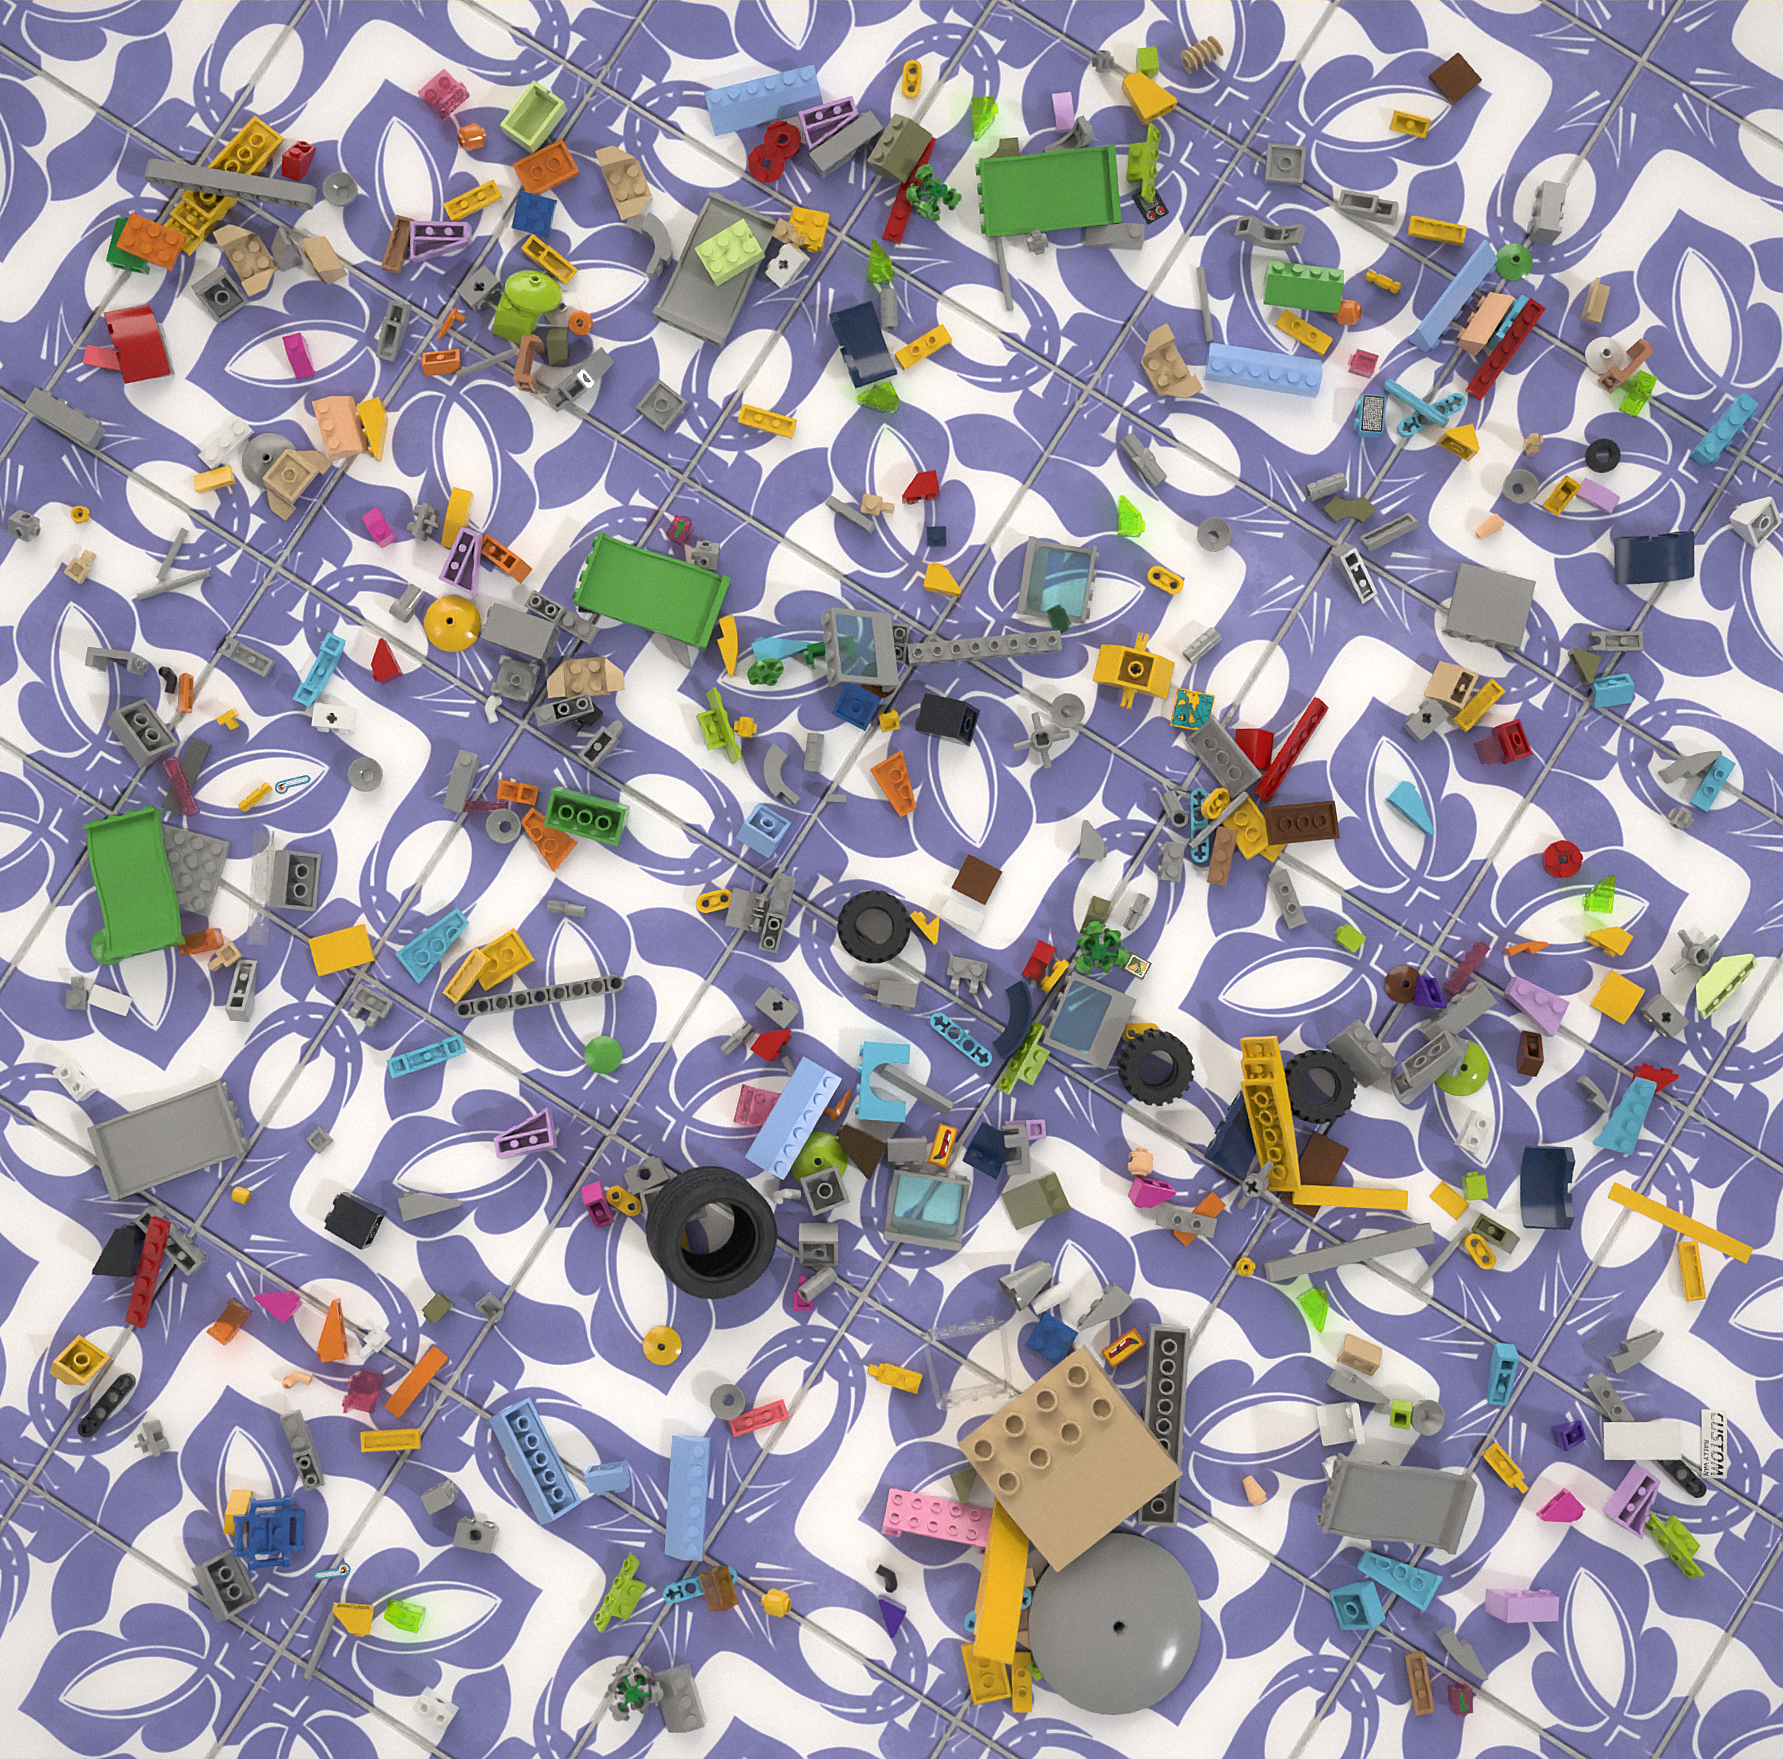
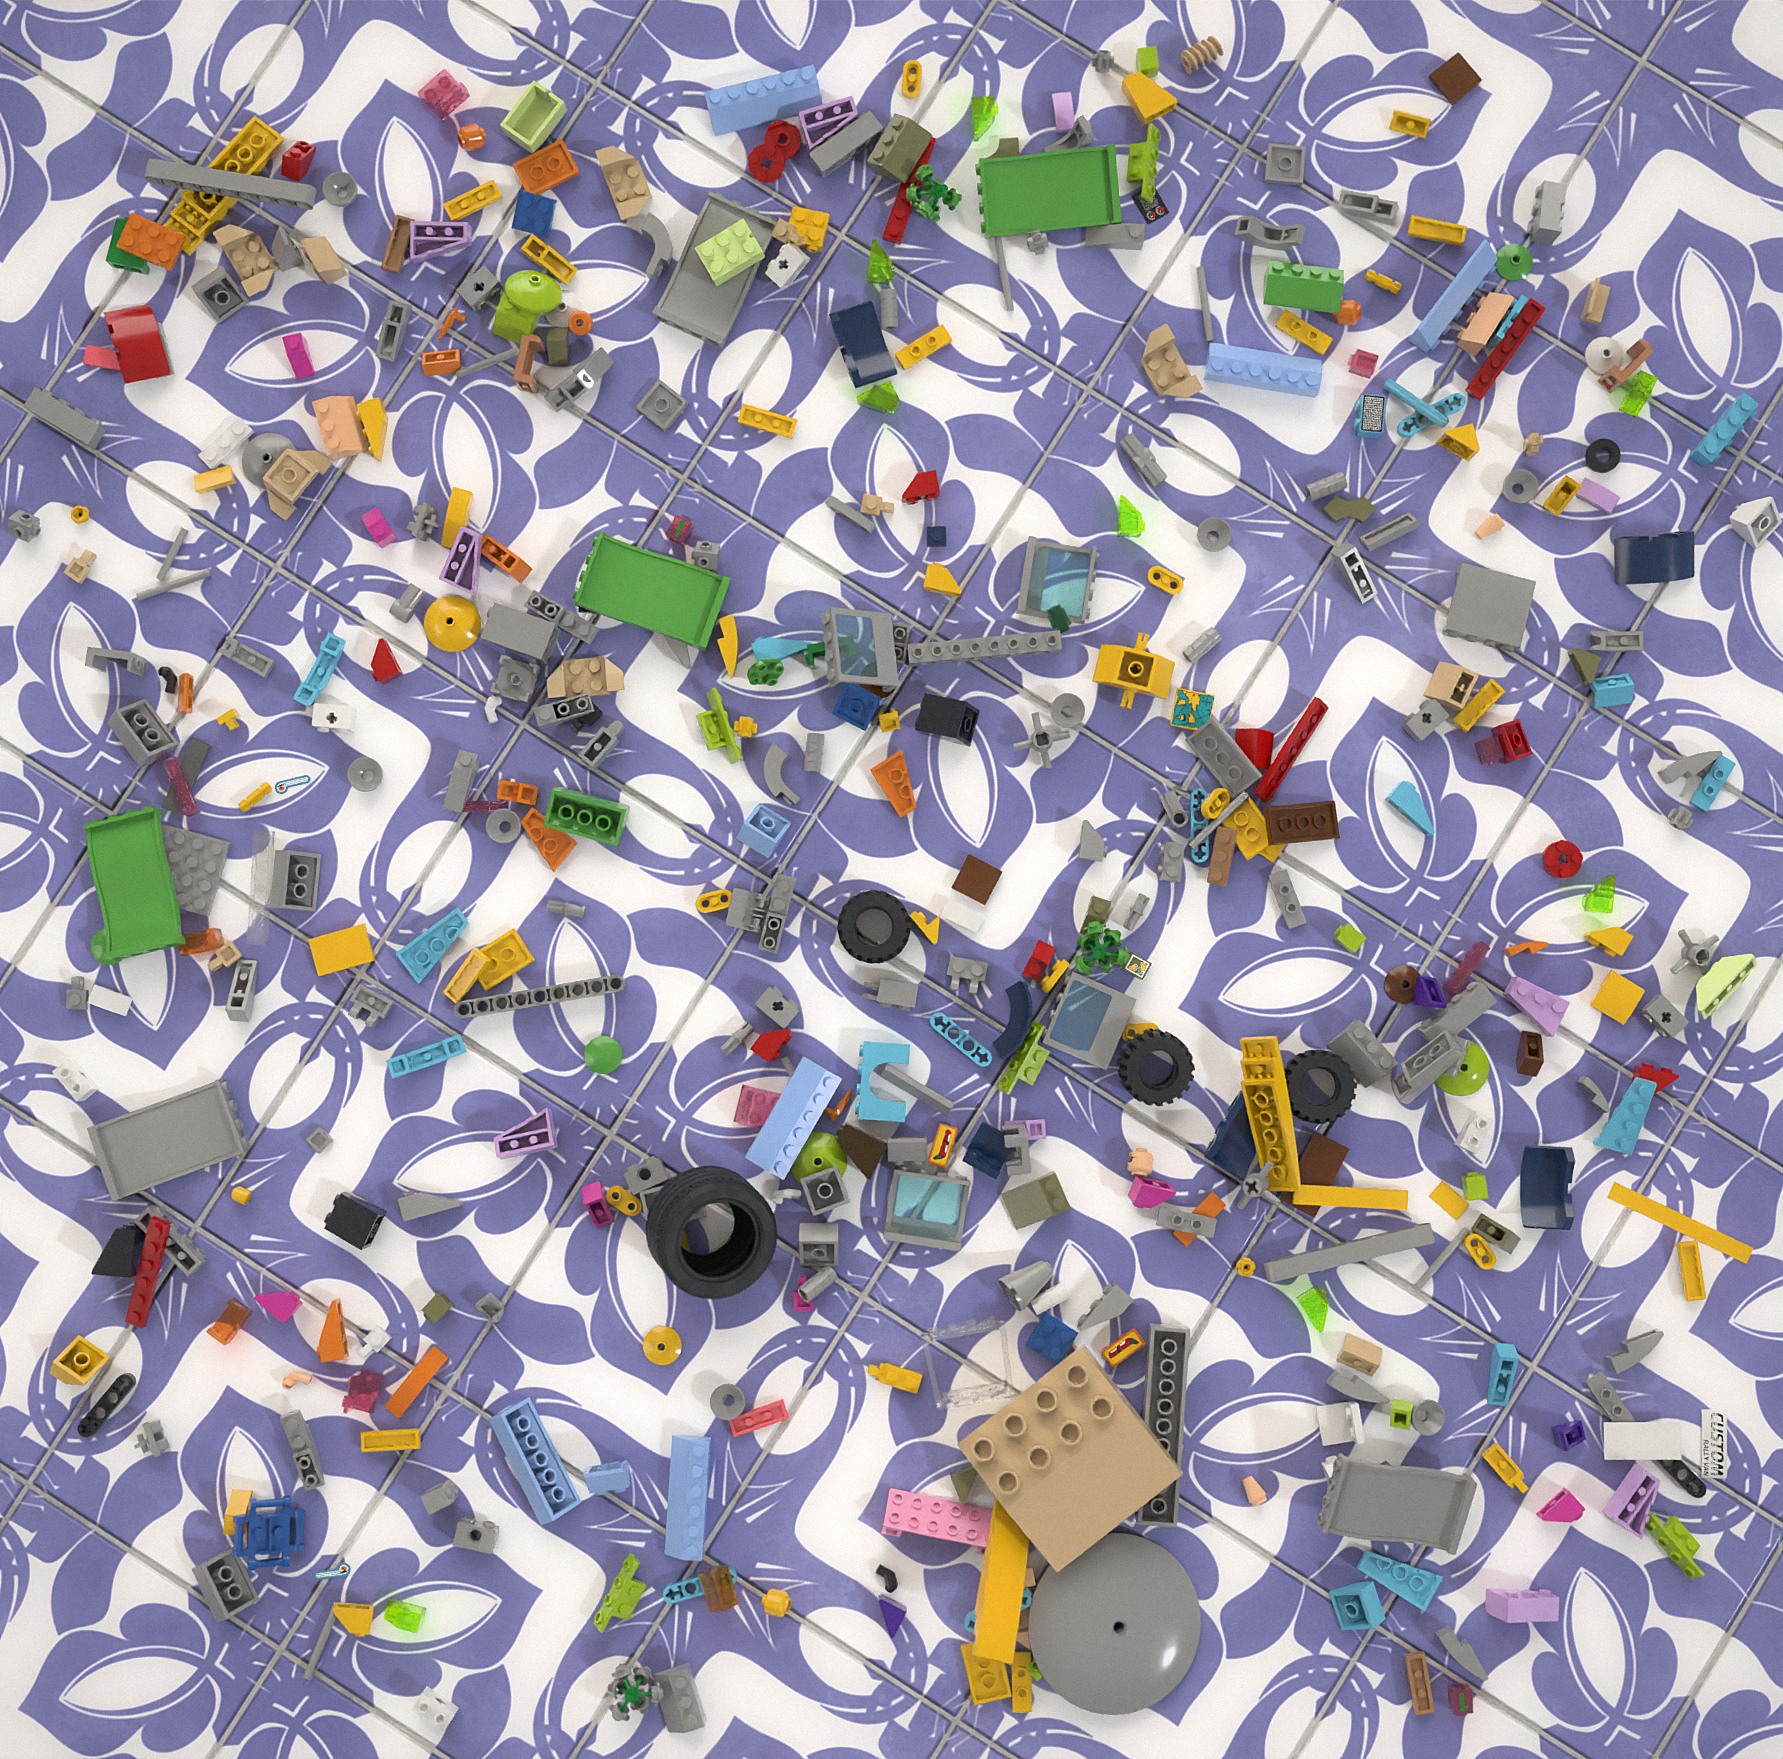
light grey tile [827,794,847,804] -> none

